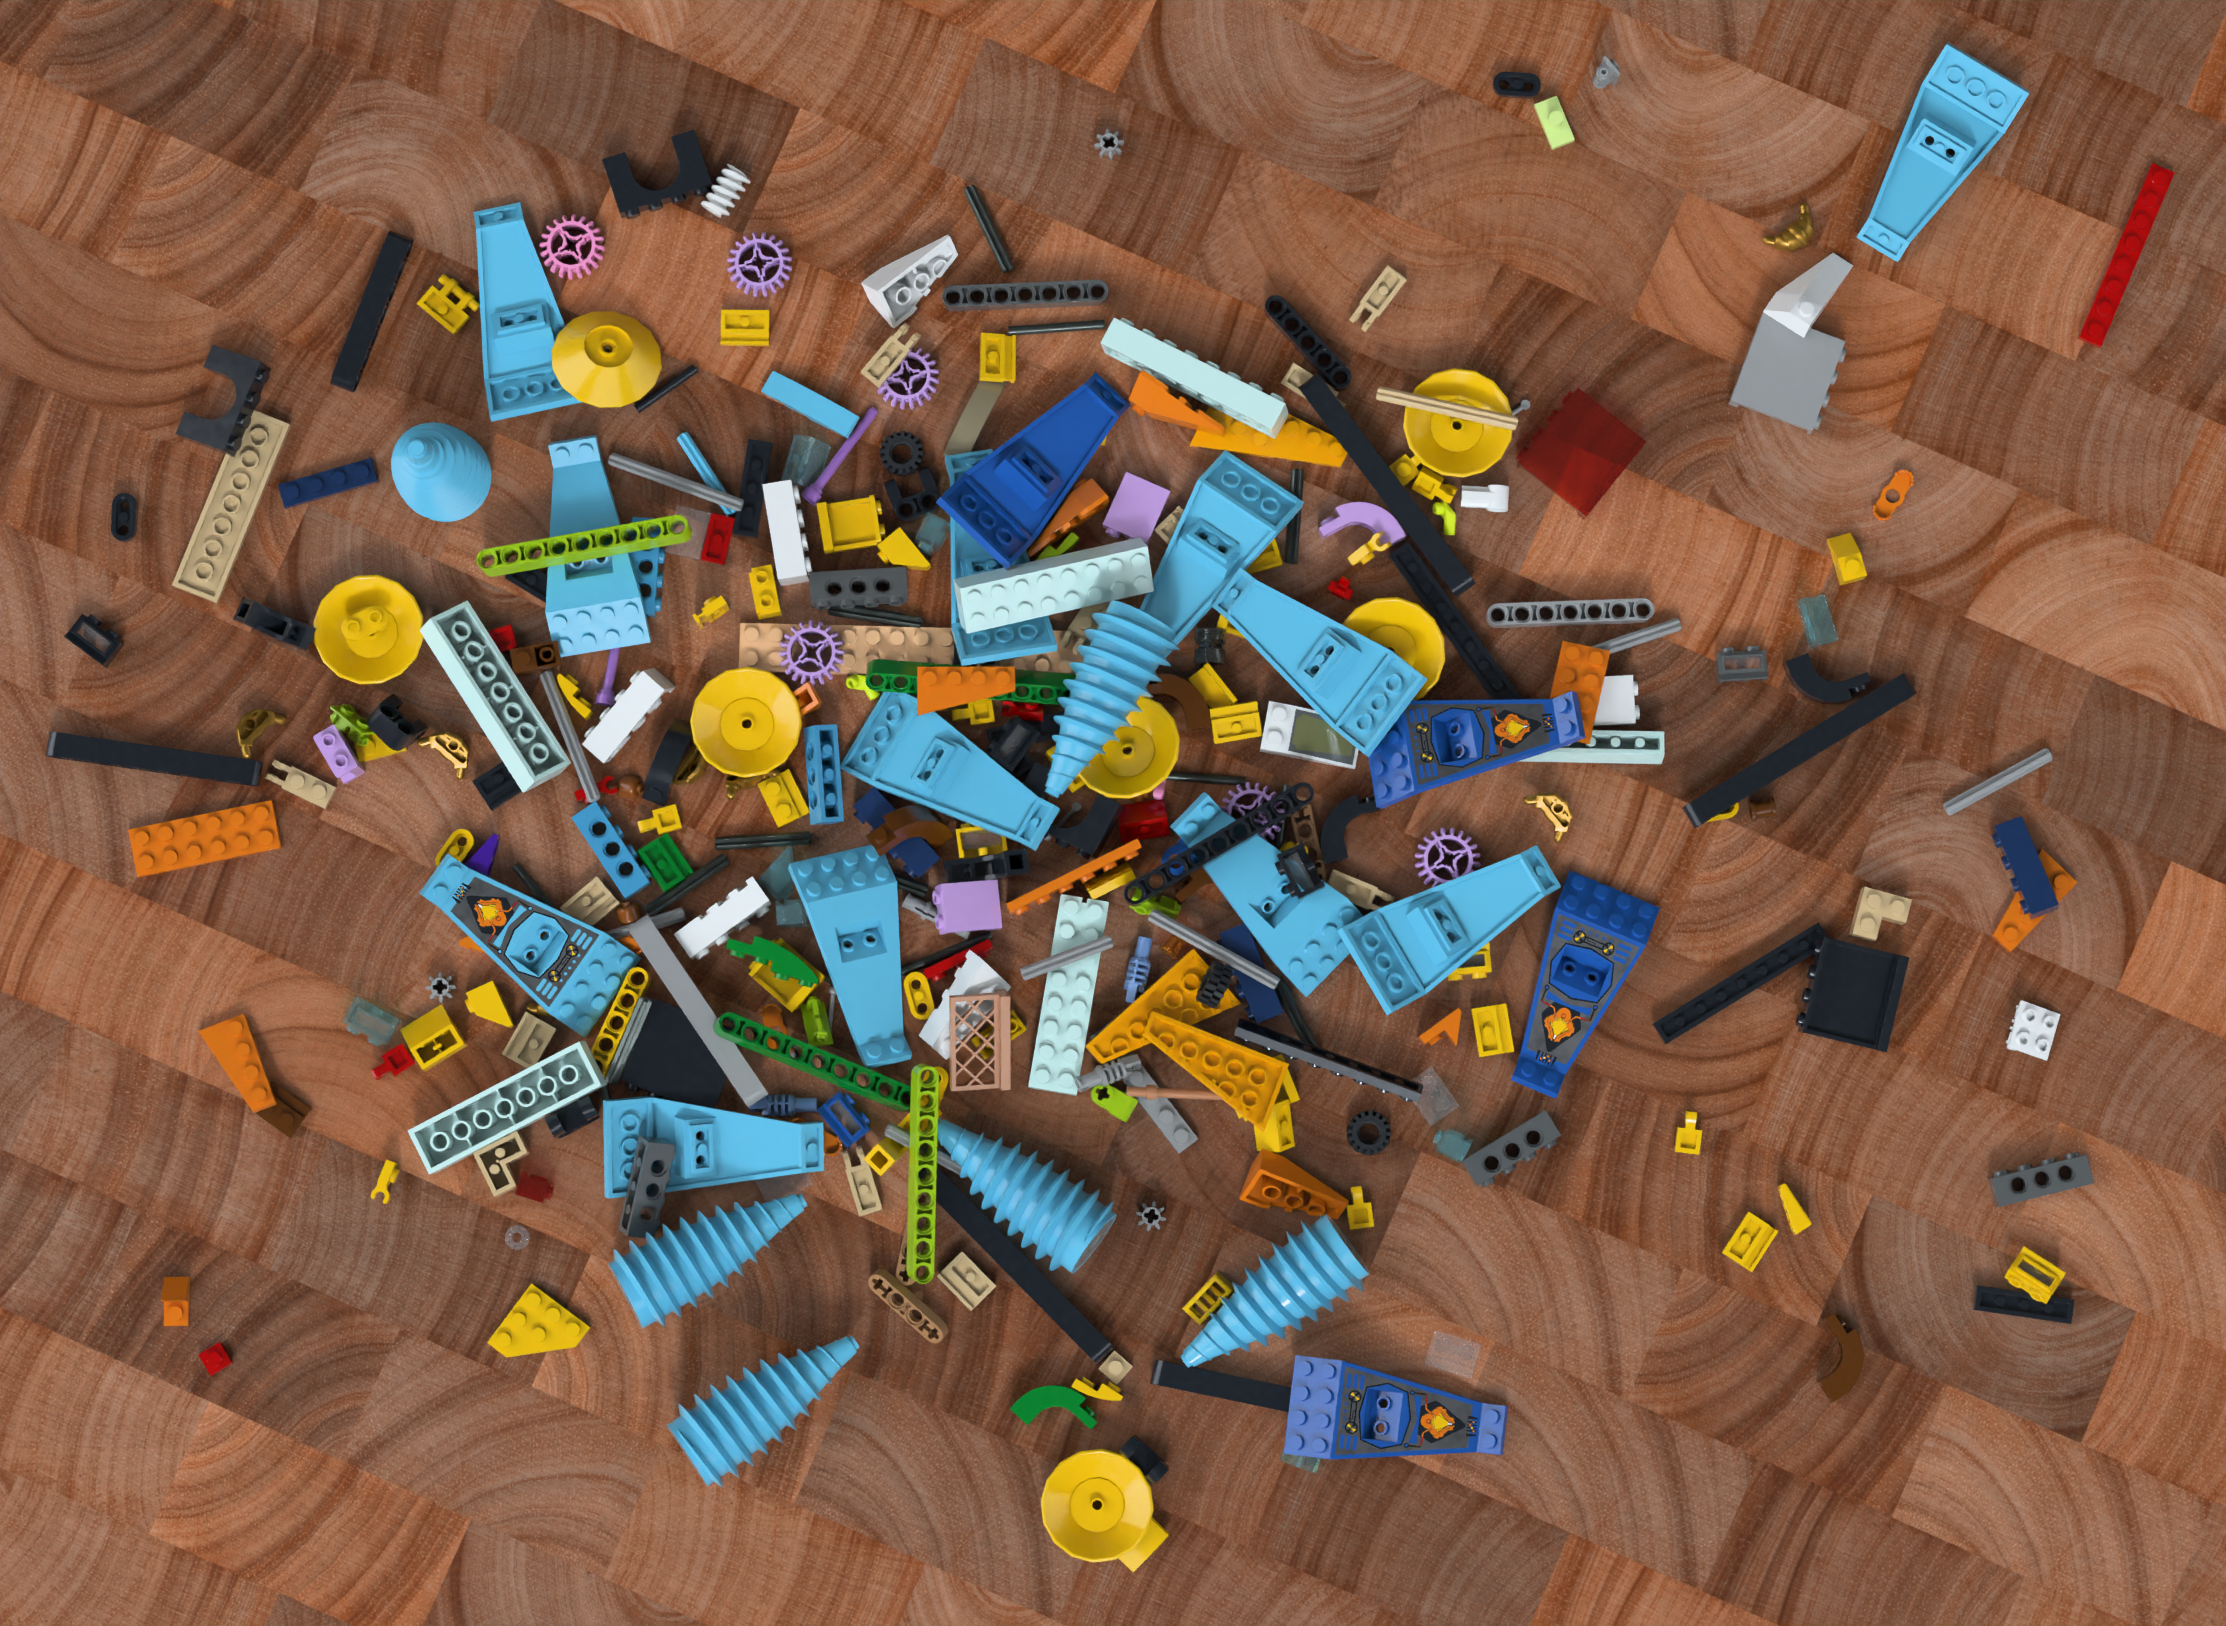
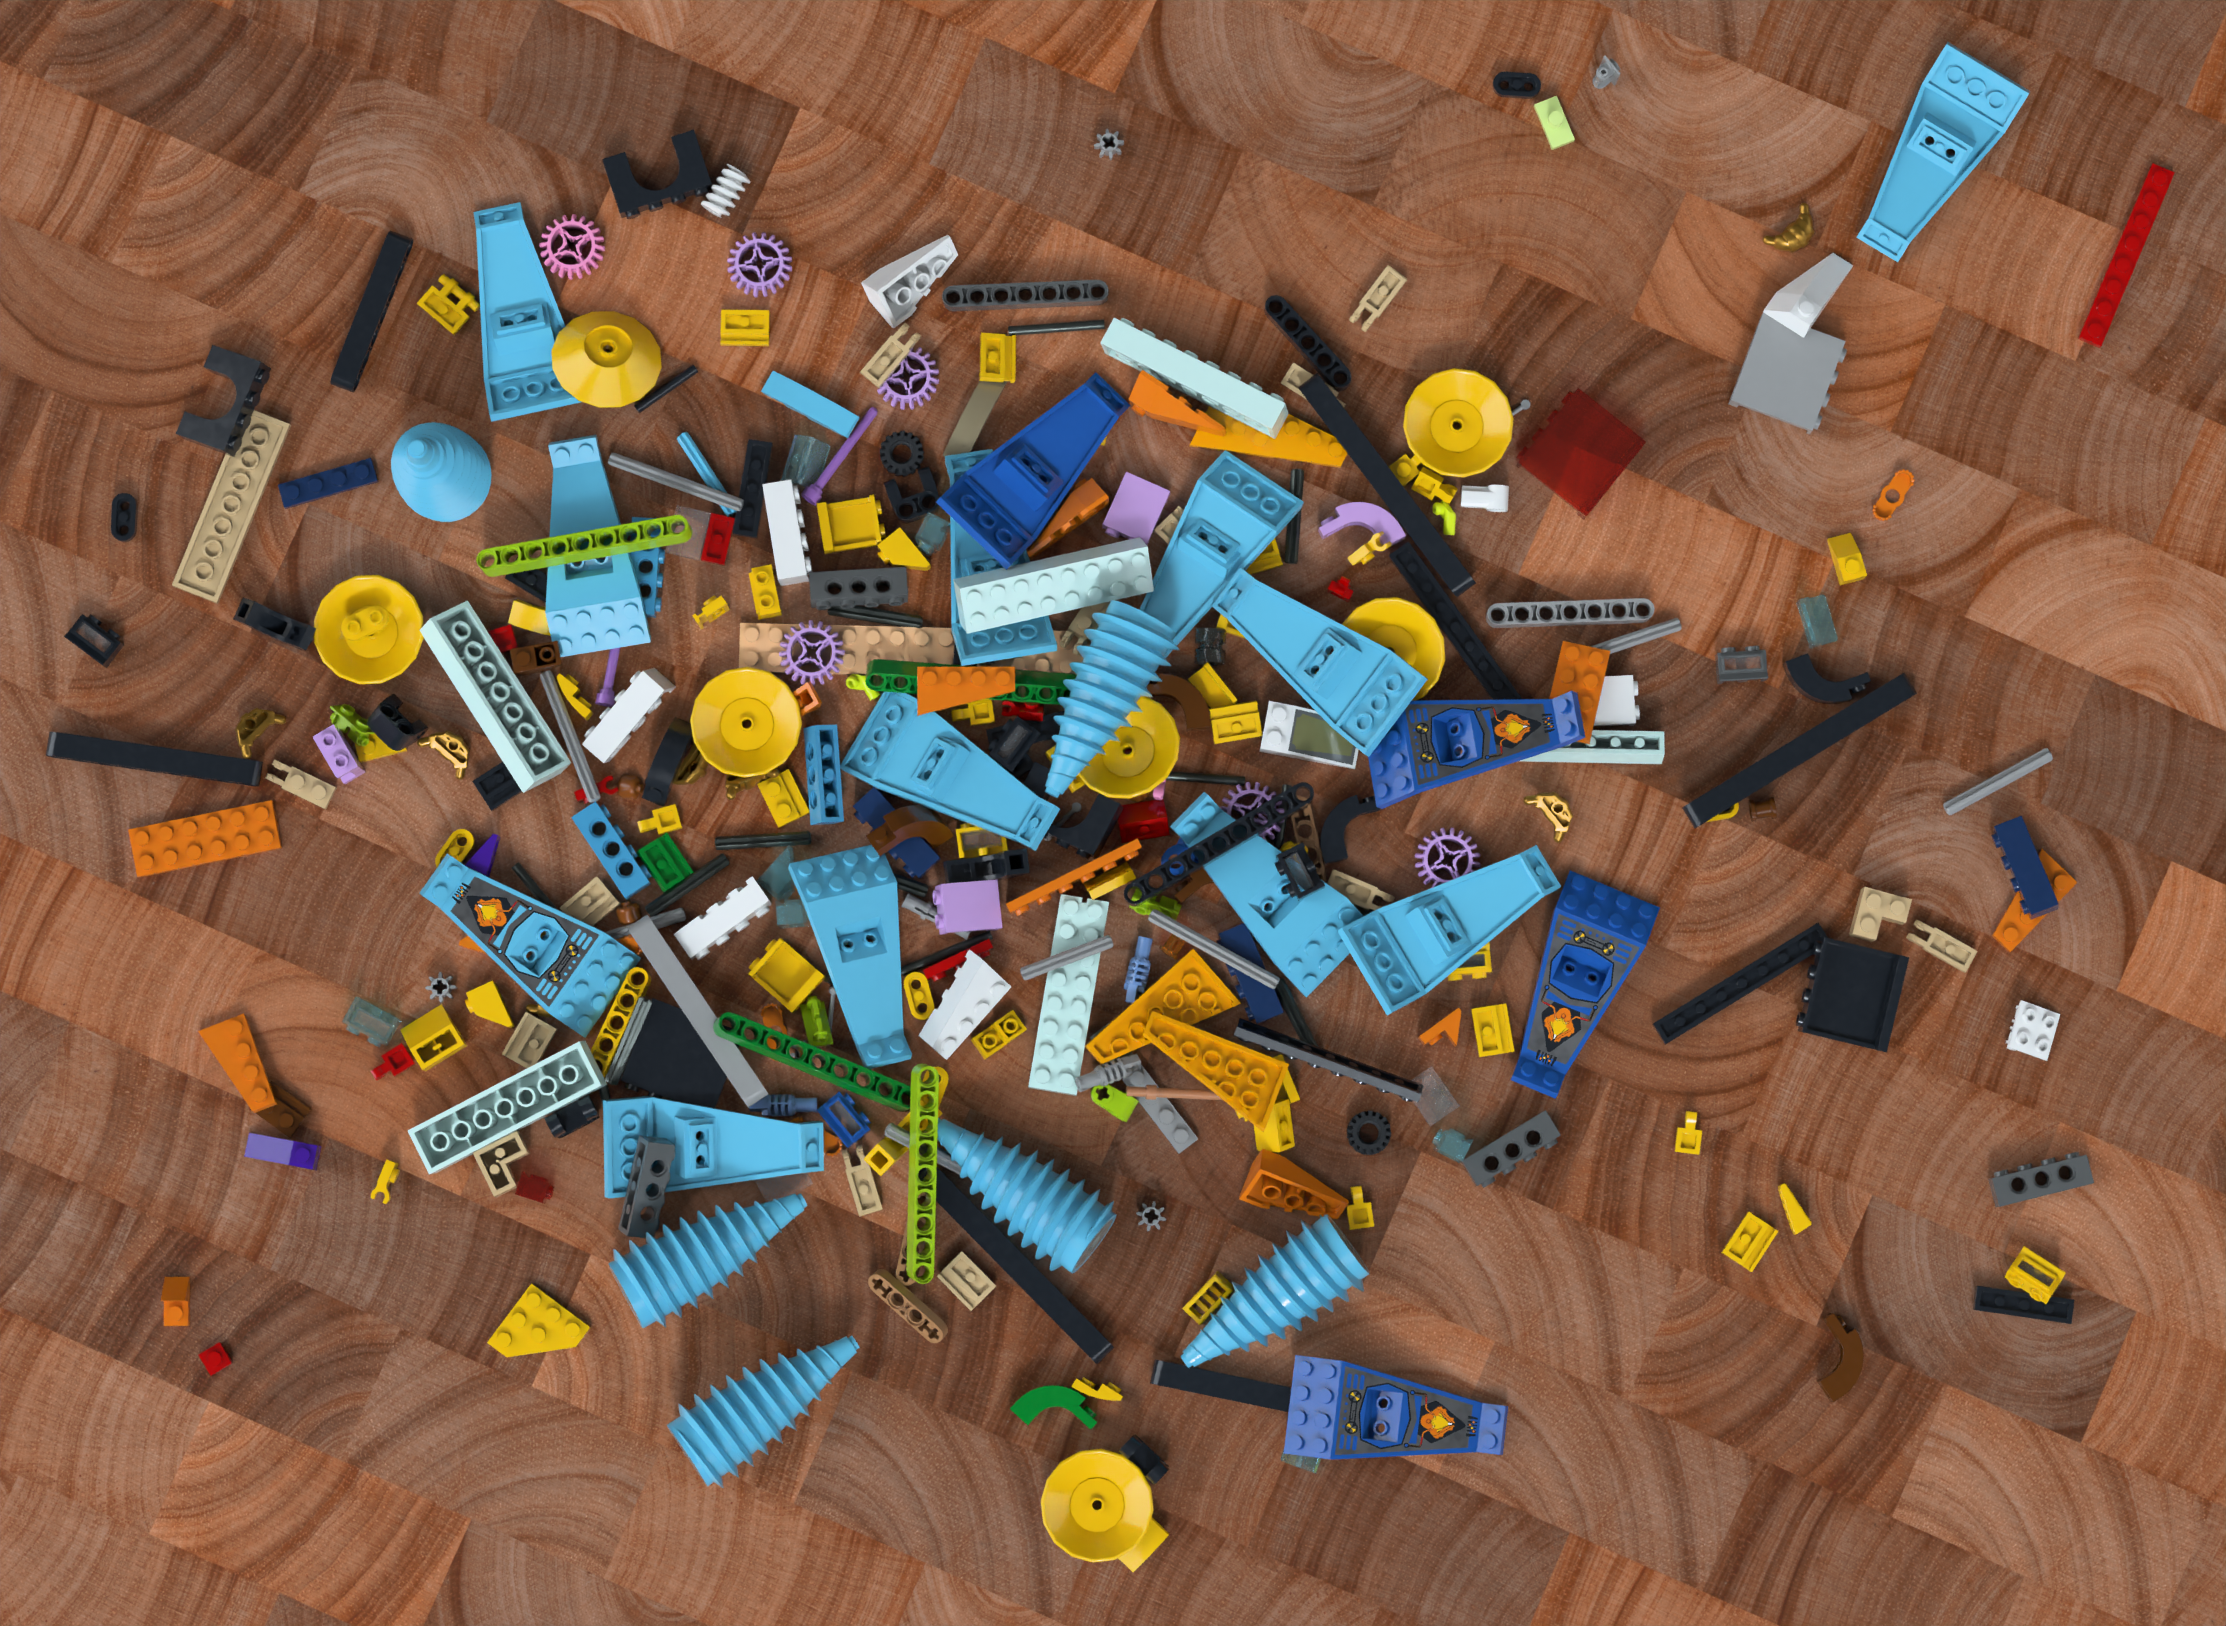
clear plate [505,1225,530,1250] -> none
green slope [726,936,820,988] -> none
nougat fence [949,989,1011,1092] -> none
pearl dark grey axle [964,185,1014,274] -> none
lime slope [1035,532,1079,561] -> none
tan plate [1099,1350,1133,1385] -> none
black tyre [1196,960,1233,1008] -> none
tan axle [1376,386,1518,430] -> none
clear plate [1424,1330,1482,1379] -> none
none -> slope [244,1133,321,1171]
none -> yellow slope [508,599,551,636]
none -> tan hinge [1906,920,1978,973]

